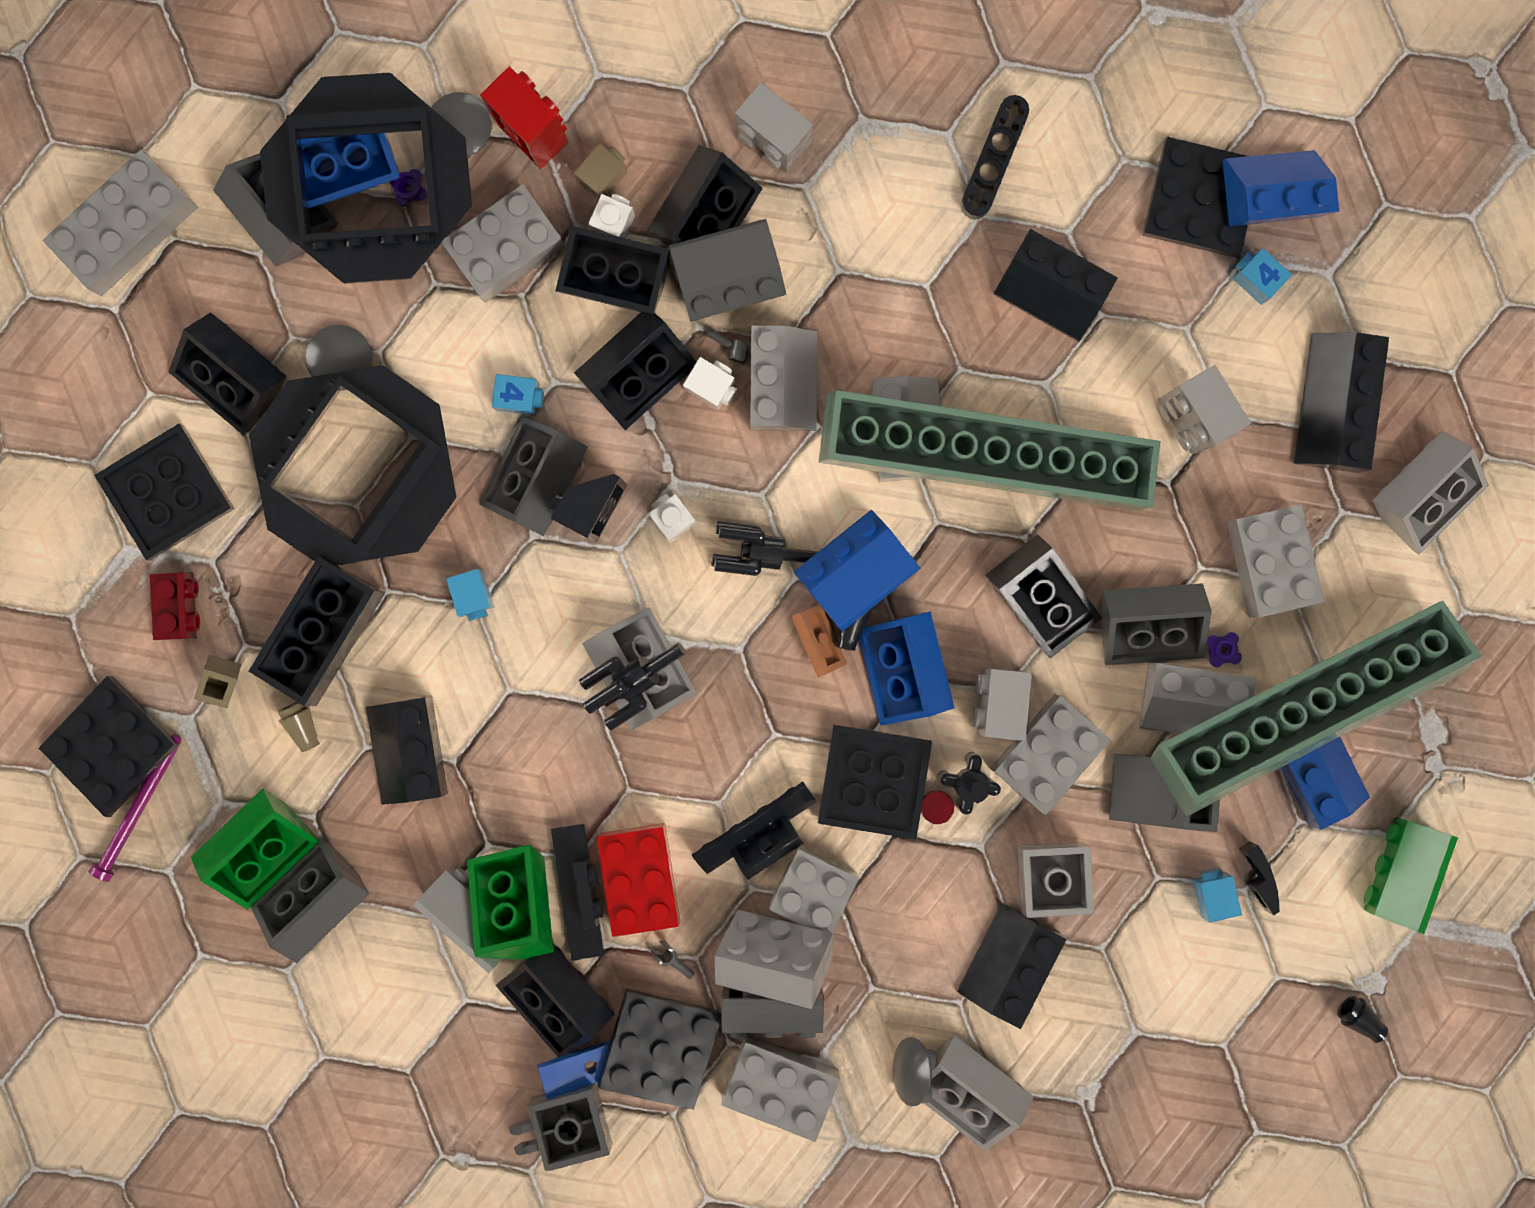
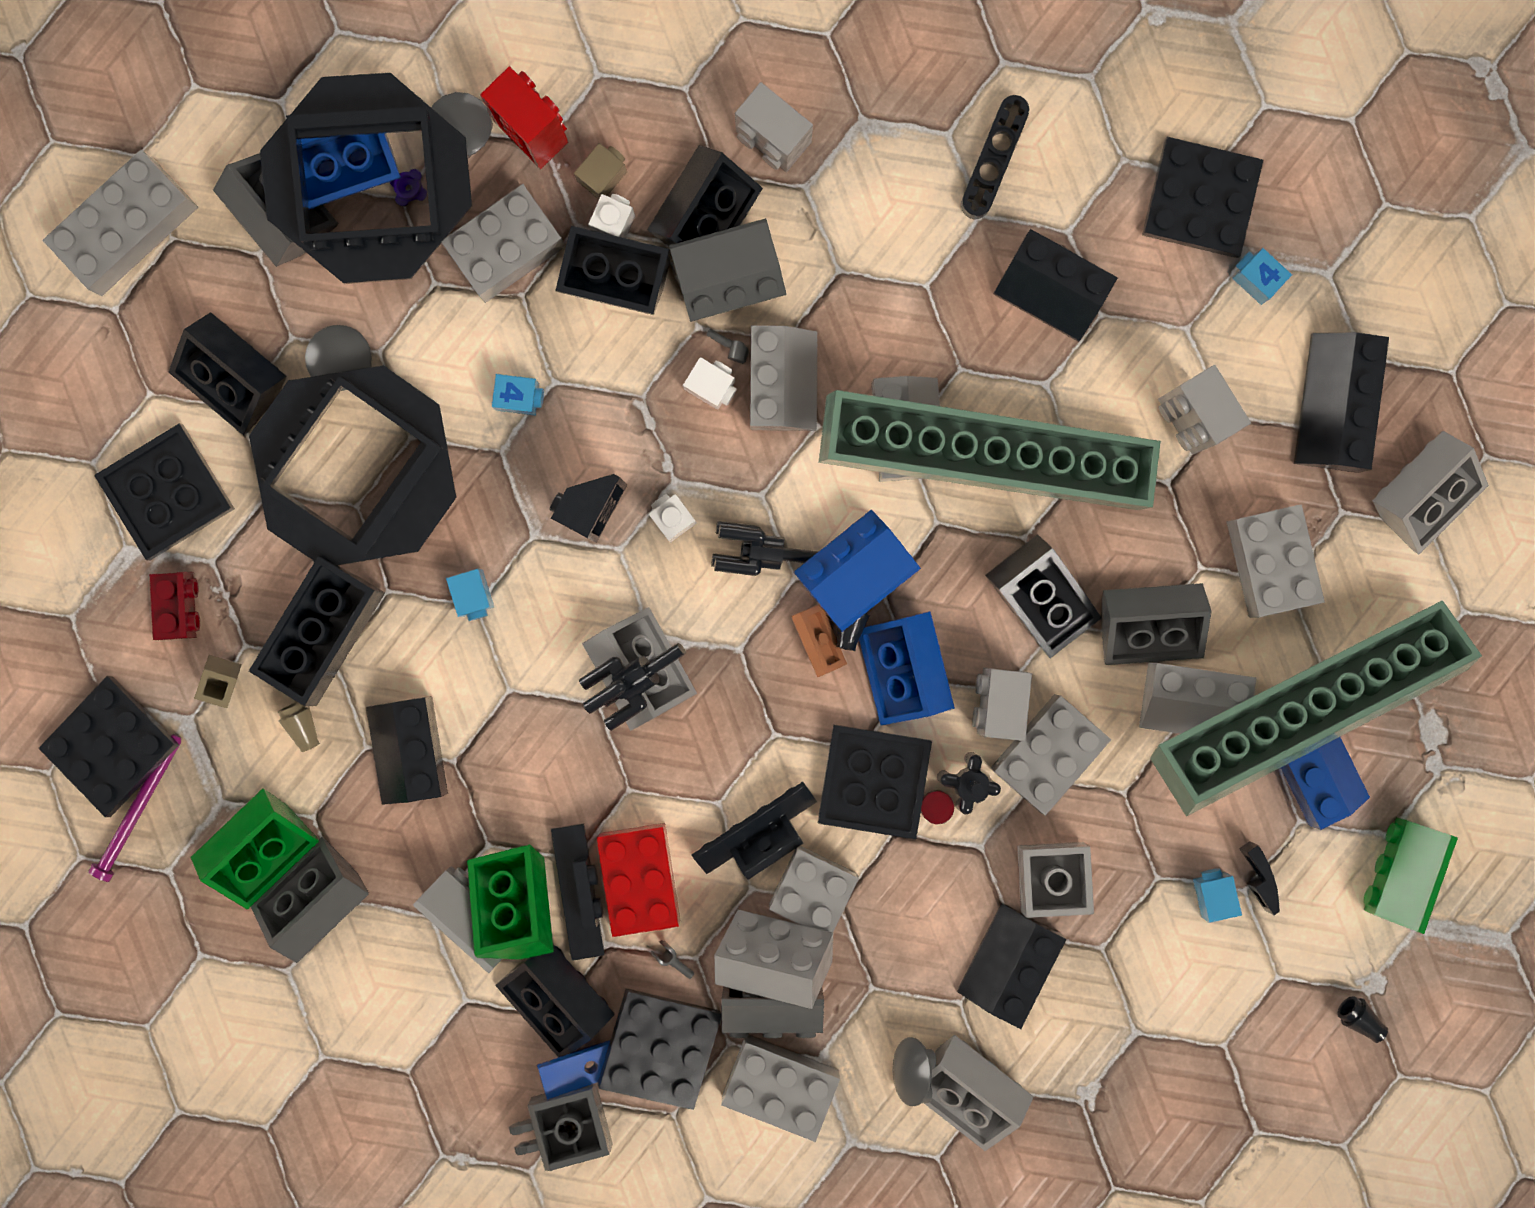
dark grey slope [479,416,588,536] -> none
black slope [574,312,697,431] -> none
dark grey slope [1109,754,1220,832] -> none
dark purple plate [1206,632,1242,667] -> none
blue slope [1222,150,1339,227] -> none

